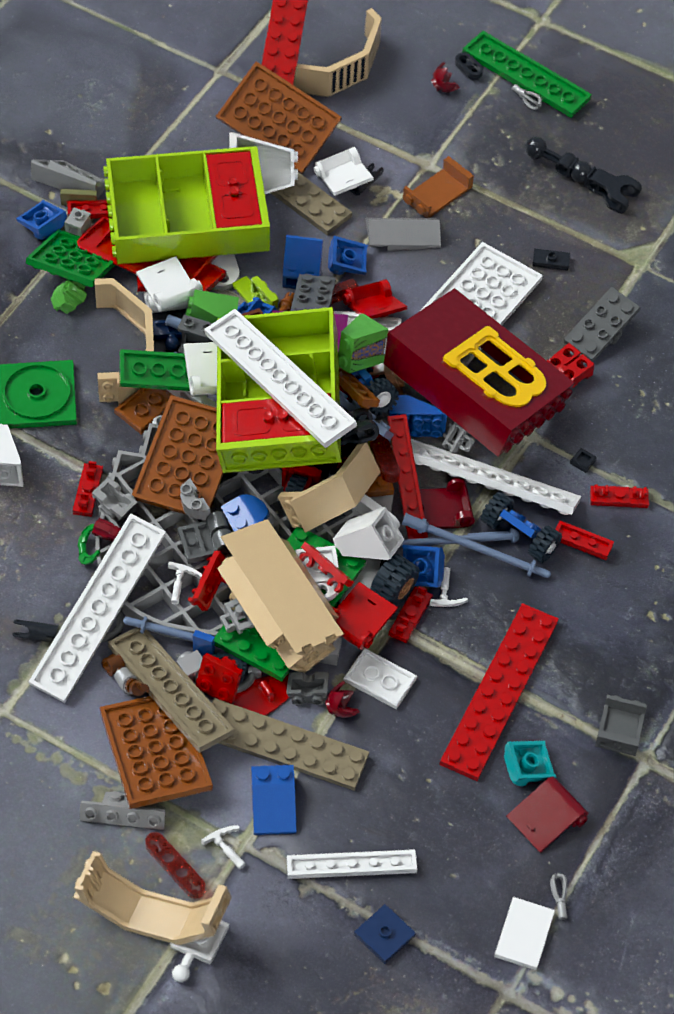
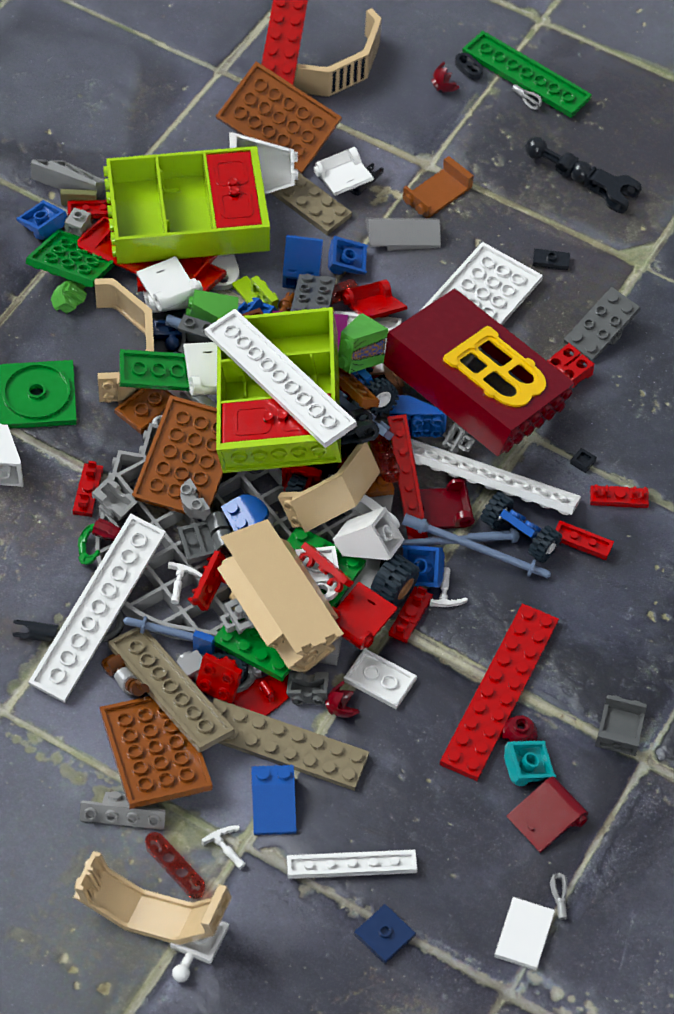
none -> dark red piece [501,715,538,742]

